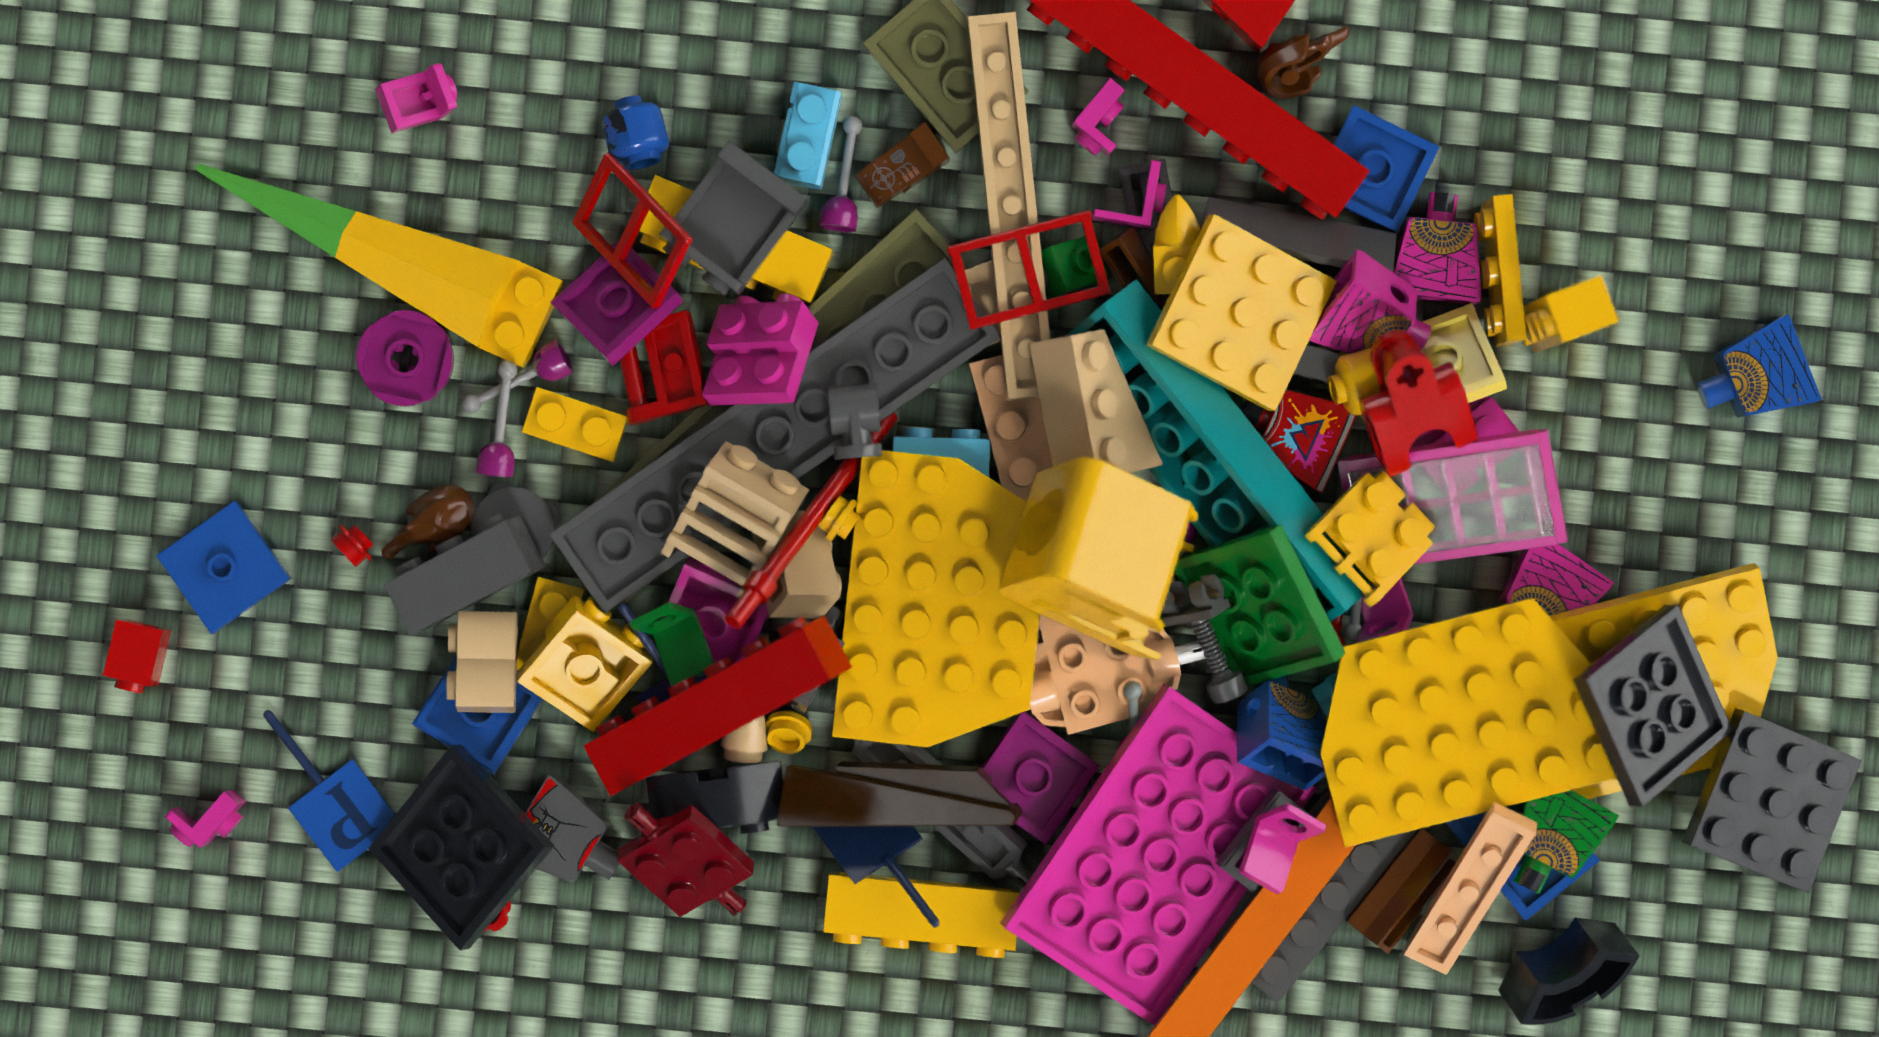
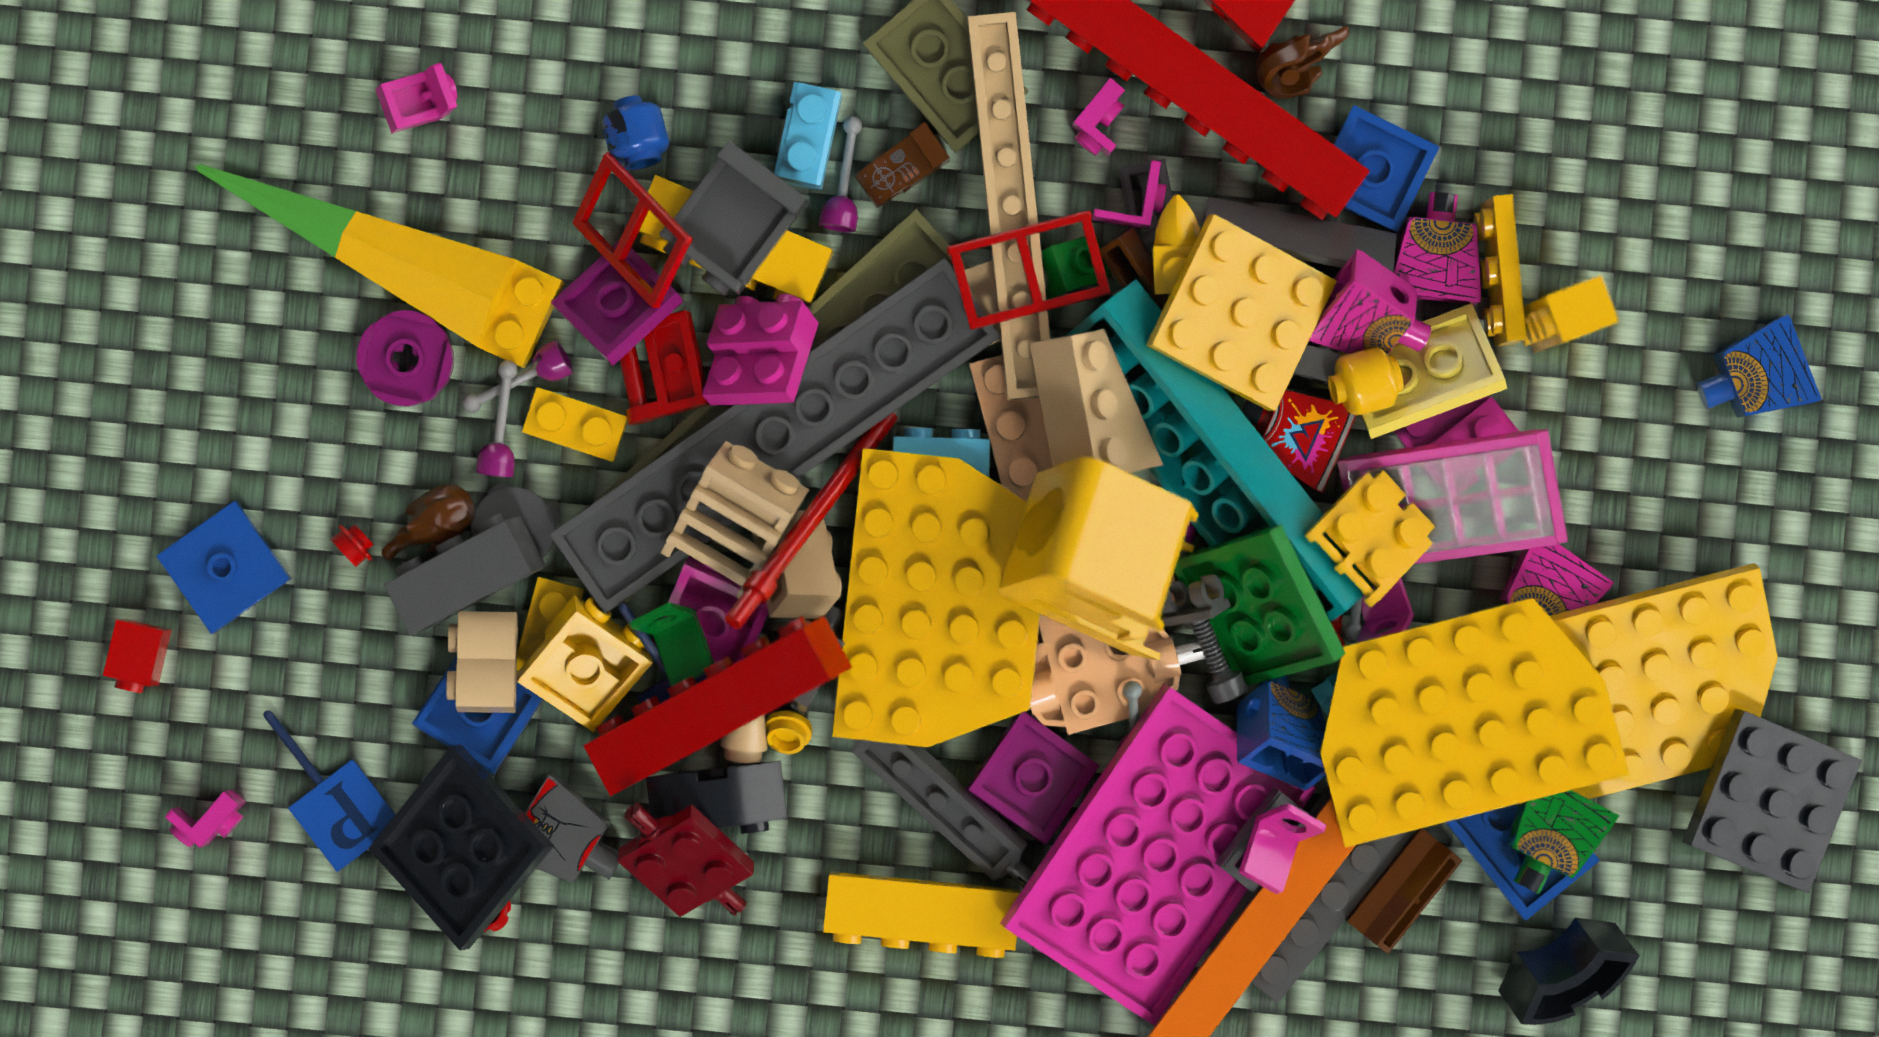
dark brown wedge [777,761,1022,827] -> none
dark blue piece [812,826,940,927] -> none
yellow plate [818,496,861,542] -> none
dark grey piece [828,383,882,460] -> none
red piece [1359,330,1478,478] -> none
light nougat plate [1404,802,1537,975] -> none
black plate [1573,605,1733,807] -> none

